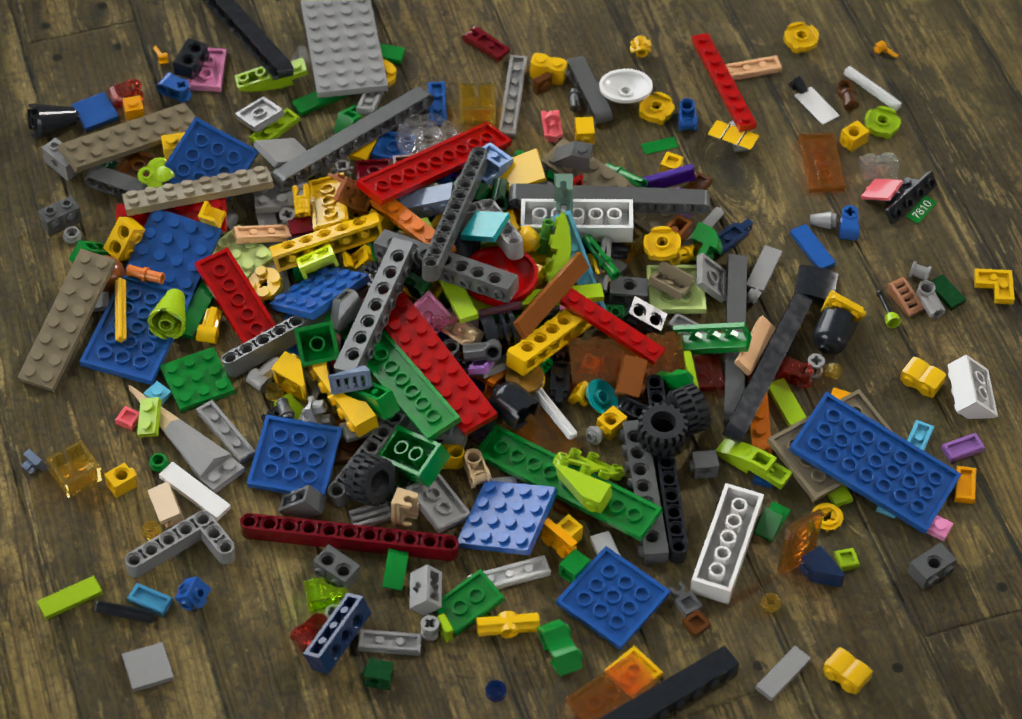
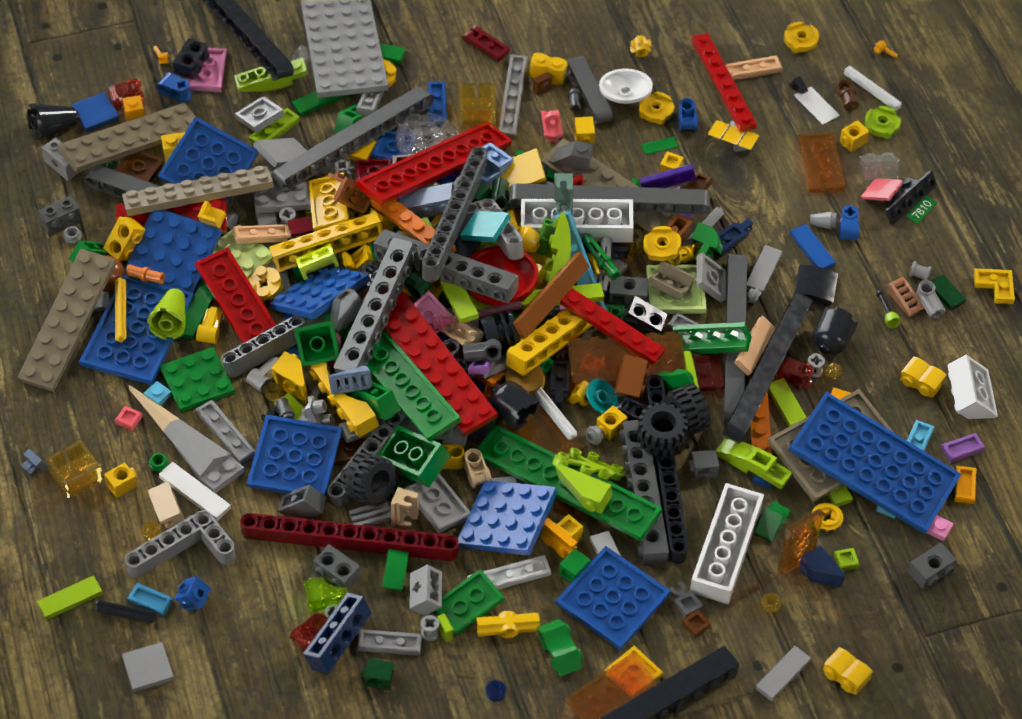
lime plate [137,157,175,188] -> none
lime plate [137,397,162,438] -> none
yellow hinge [292,183,312,218] -> none
green pin [605,163,648,188] -> none
yellow bracket [820,290,866,323] -> none

